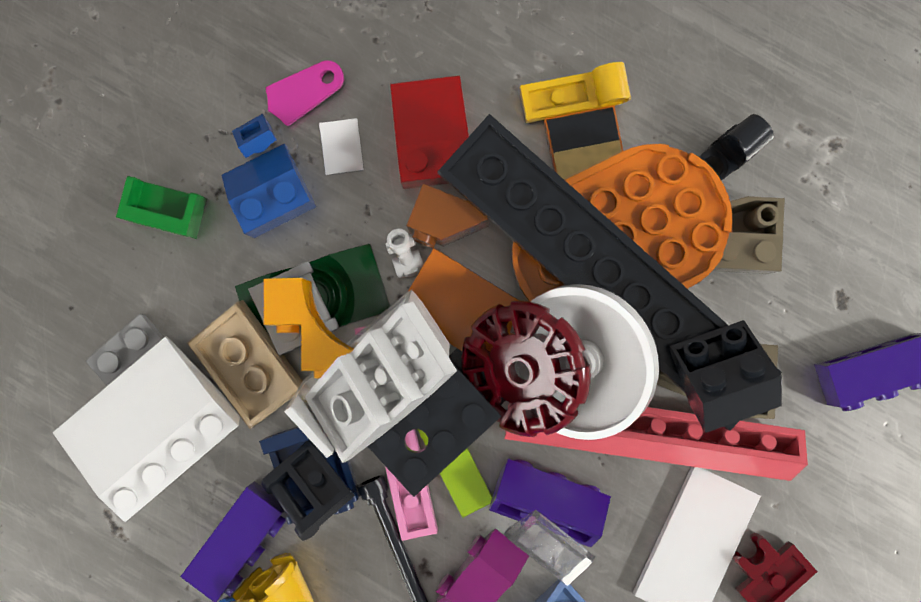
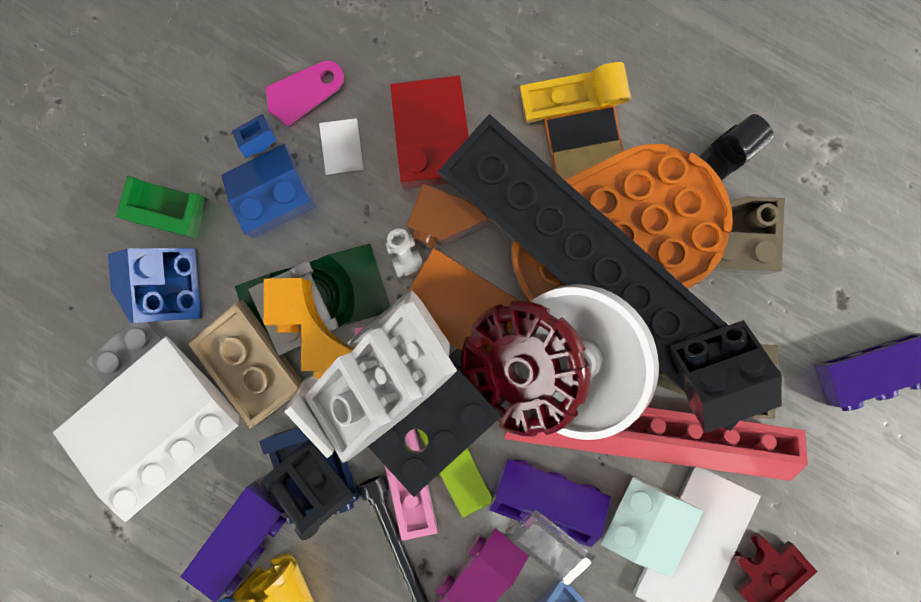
none -> blue slope [108,248,201,323]
none -> light aqua slope [601,477,703,577]

